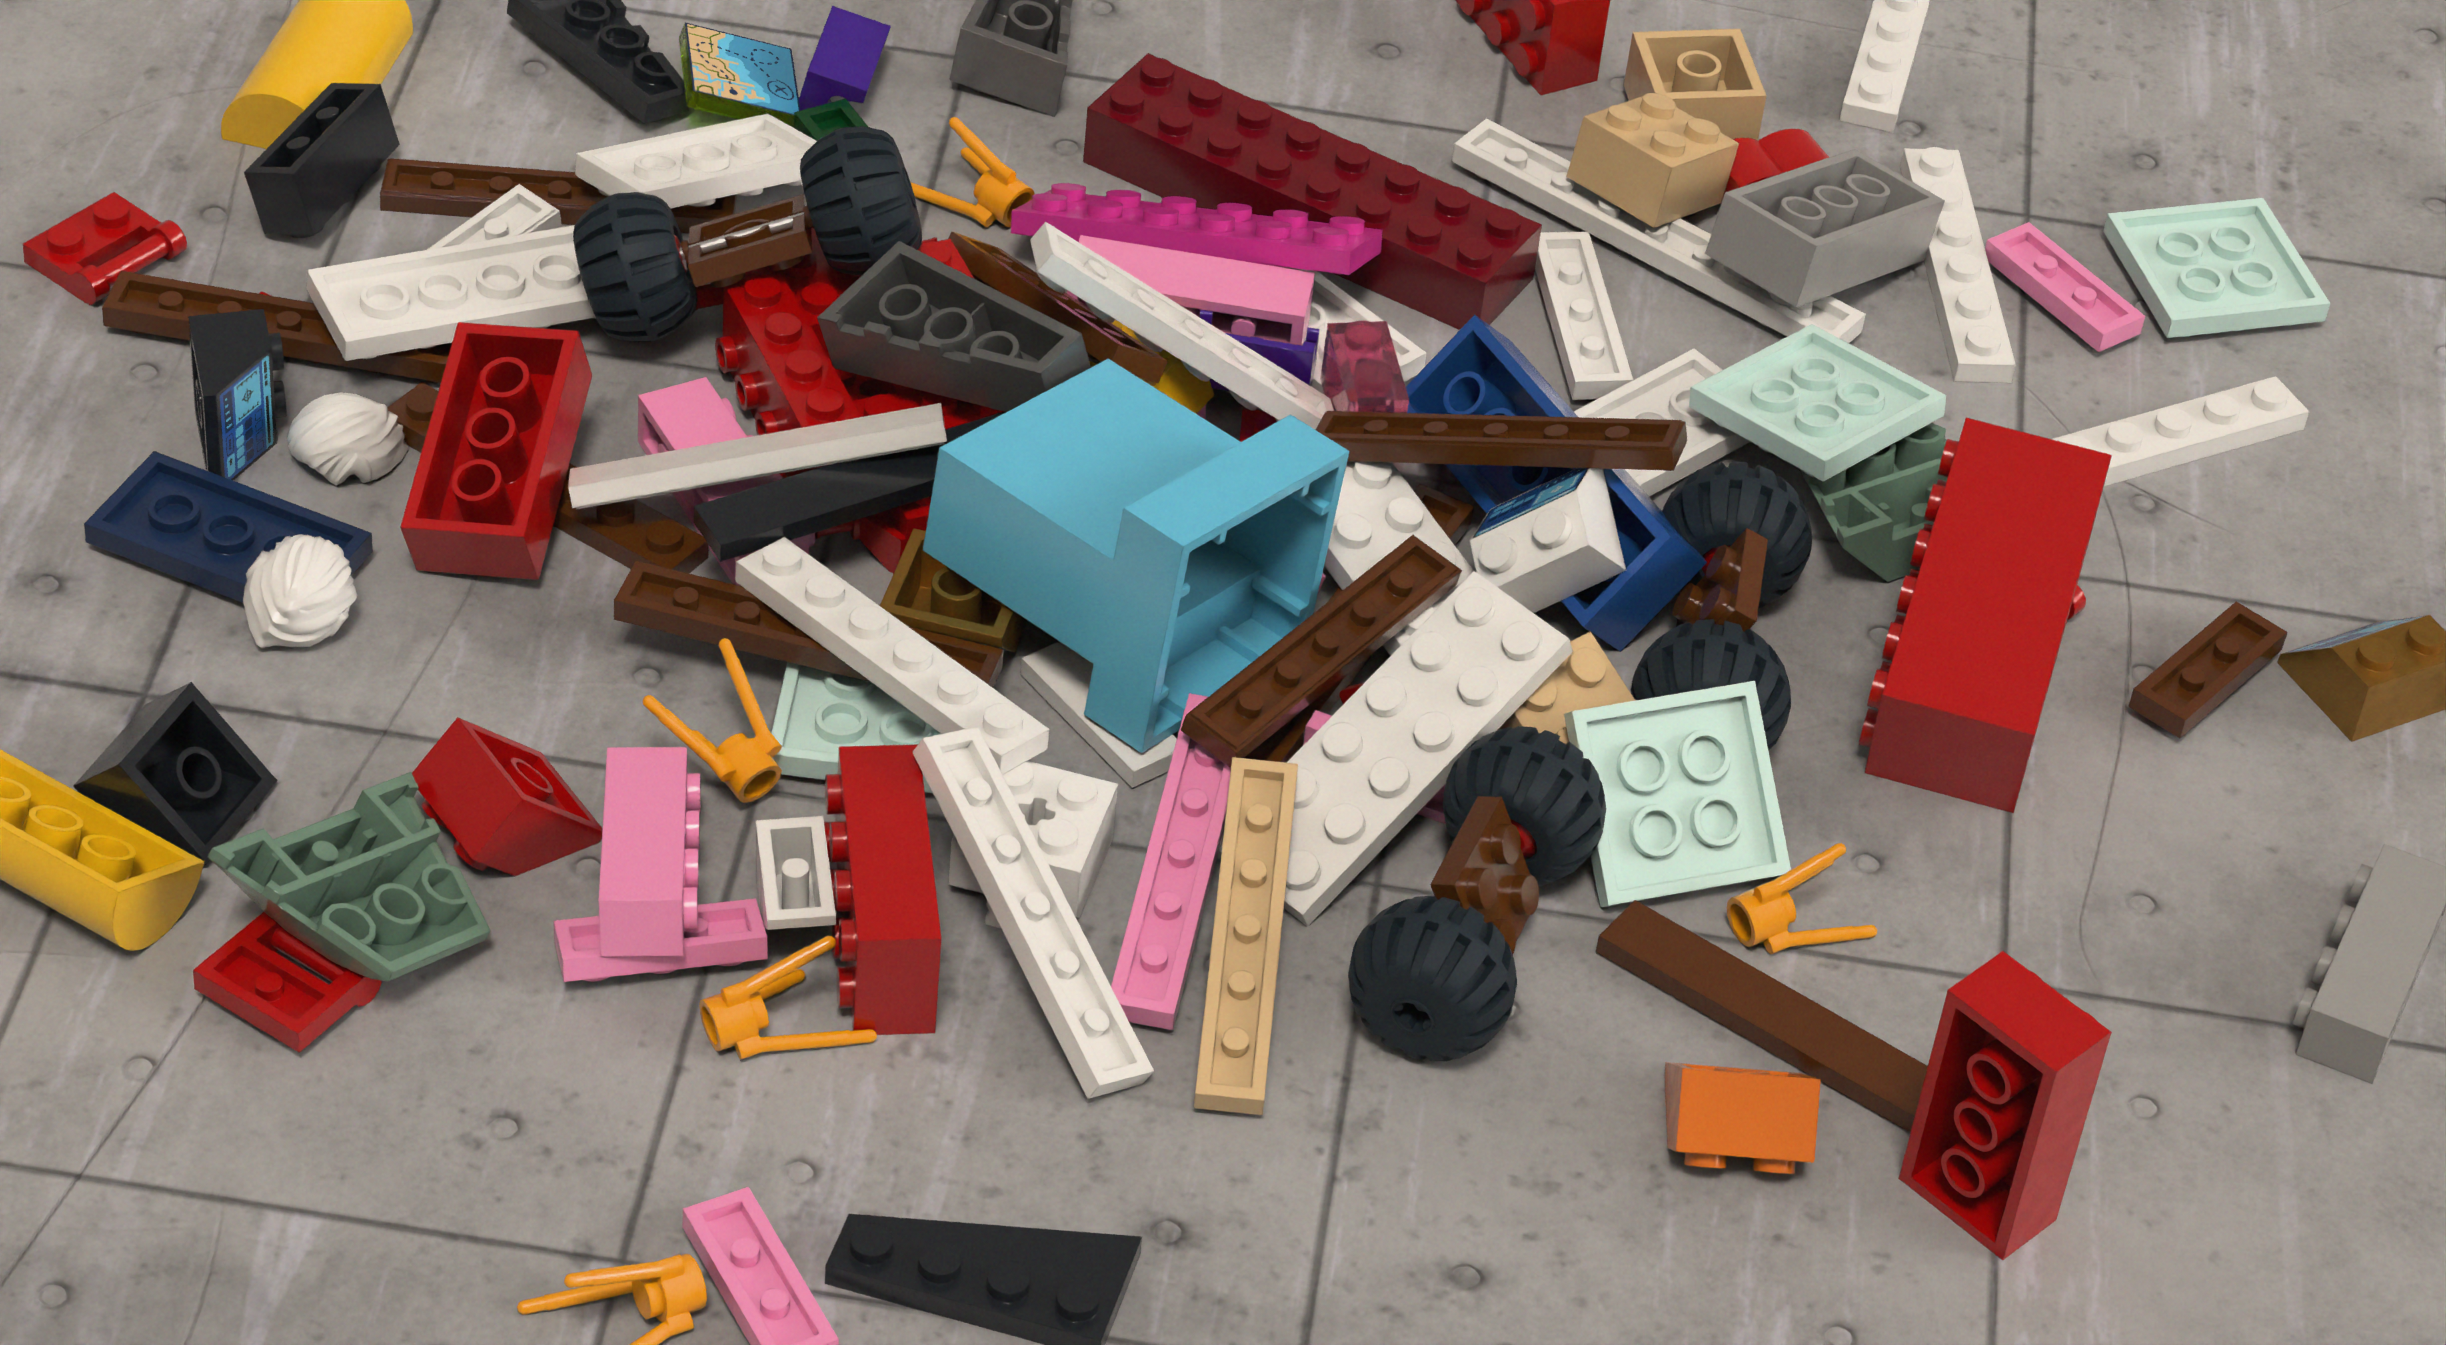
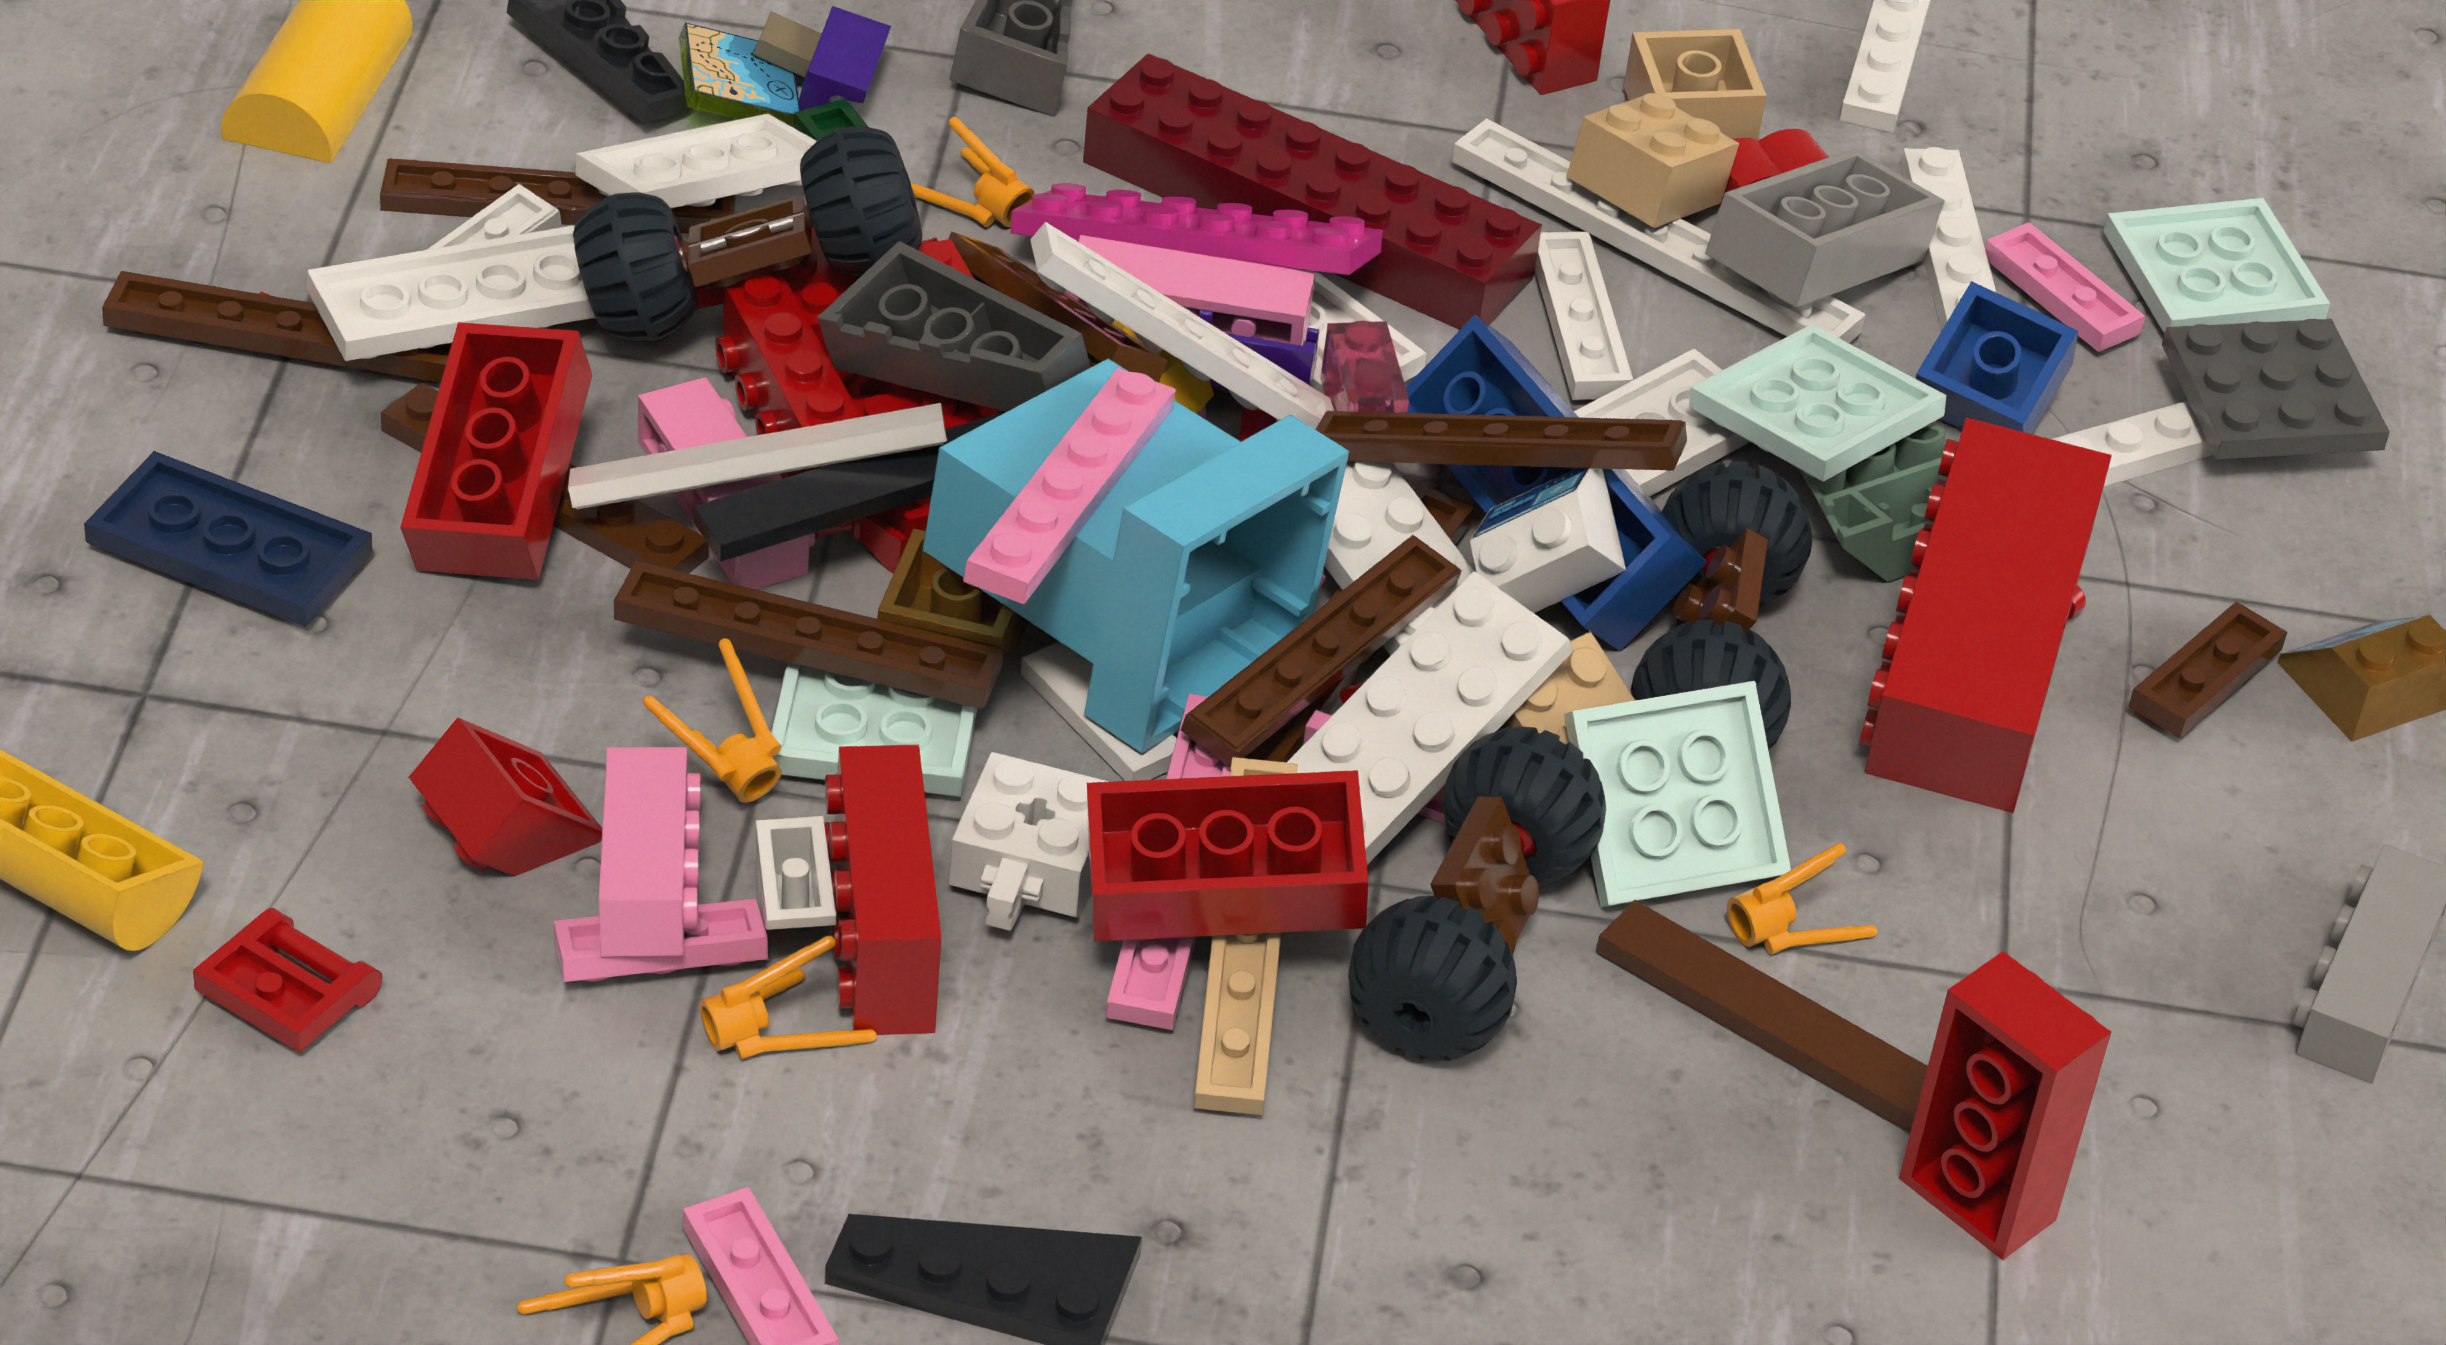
red plate [23,192,187,305] -> none
black slope [73,682,278,865] -> none
black slope [188,309,287,480] -> none
sand green wedge [208,772,491,981] -> none
white hair [243,534,357,648] -> none
black brick [244,83,400,238] -> none
white hair [287,392,409,486] -> none
white plate [735,537,1049,775] -> none
white plate [912,727,1154,1099] -> none
orange slope [1664,1062,1821,1174] -> none
none -> dark tan tile [753,12,822,77]
none -> bright pink plate [963,368,1176,604]
none -> red brick [1087,770,1368,941]
none -> blue brick [1916,281,2078,434]
none -> dark grey plate [2162,319,2390,460]

